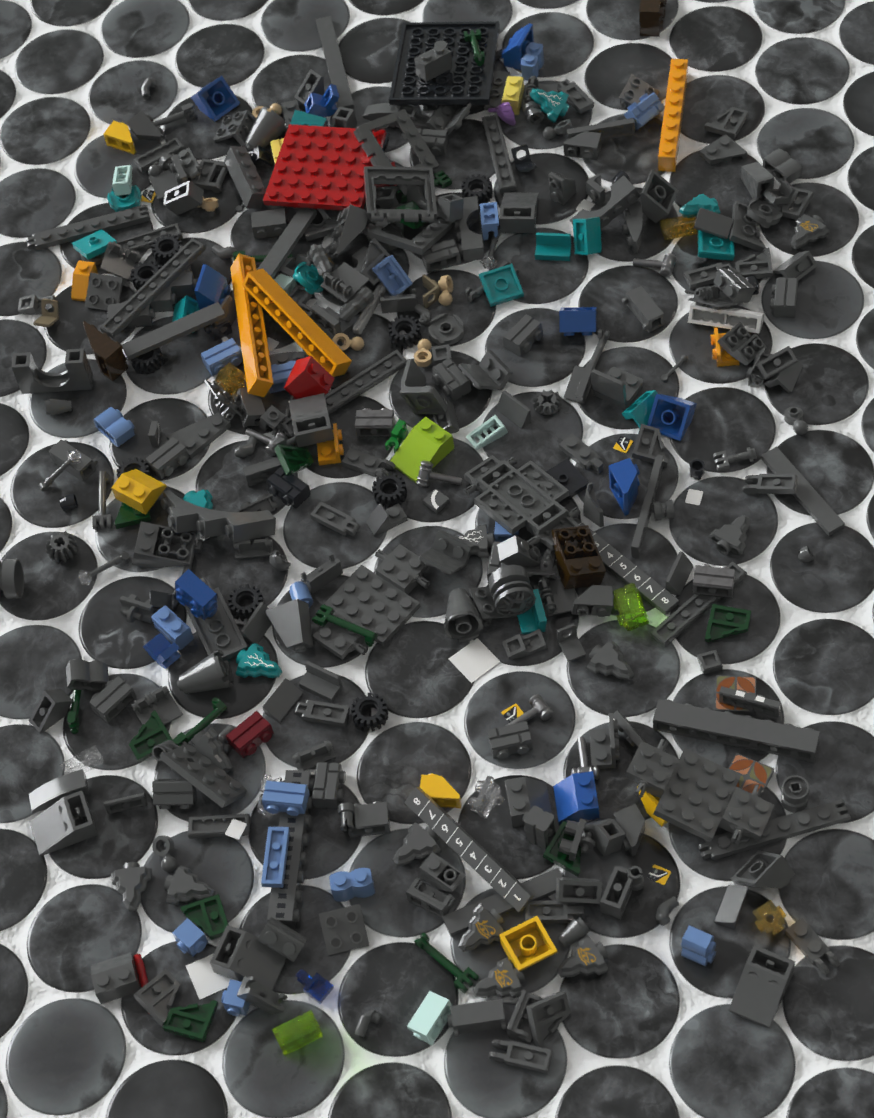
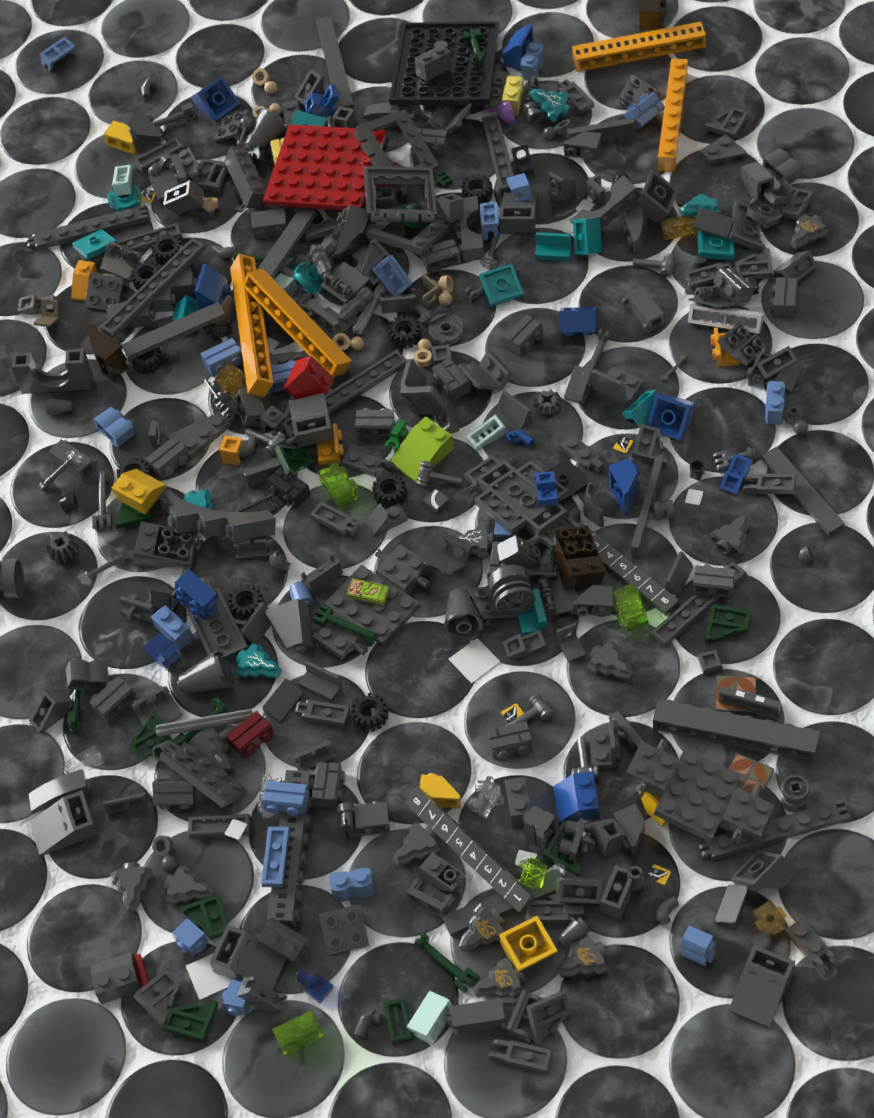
none -> medium blue hinge [40,36,75,71]
none -> light grey axle [155,709,253,737]
none -> light orange panel [219,435,243,466]
none -> dark grey hinge [237,116,254,146]
none -> tan plate [252,68,277,94]
none -> clear neon green brick [318,462,358,507]
none -> tile [347,578,390,605]
none -> dark green tile [383,998,413,1045]
none -> medium blue hinge [506,173,533,202]
none -> blue arm [506,430,535,447]
none -> white sticker [515,850,537,868]
none -> clear neon green bracket [519,857,547,890]
none -> blue slope [535,471,558,507]
none -> light orange brick [572,22,706,72]
none -> blue slope [719,453,753,495]
none -> medium blue brick [765,381,785,425]

